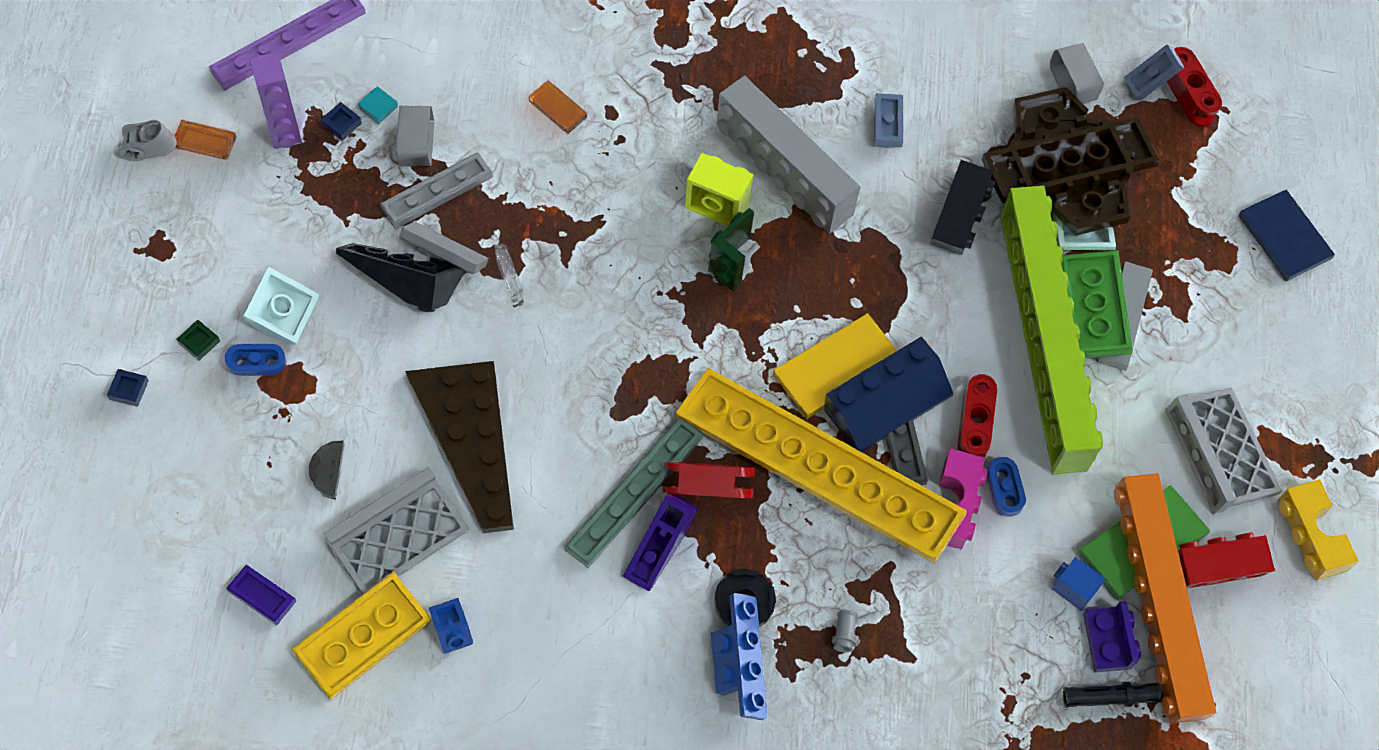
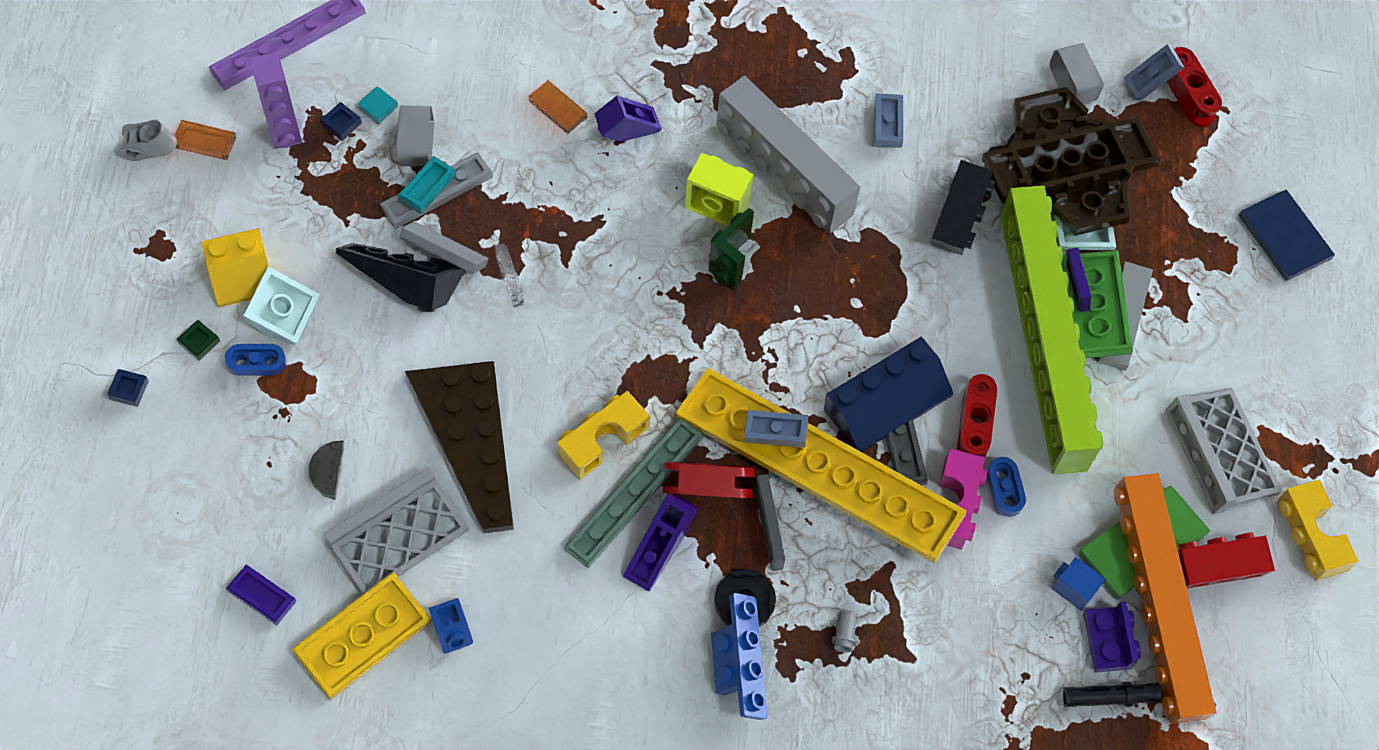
yellow tile [773,313,897,419] -> none
none -> yellow slope [201,228,270,308]
none -> teal tile [398,155,456,215]
none -> yellow arch [557,391,650,480]
none -> dark purple slope [594,95,662,142]
none -> sand blue plate [745,410,808,448]
none -> dark grey tile [755,474,786,571]
none -> dark purple tile [1066,247,1092,312]

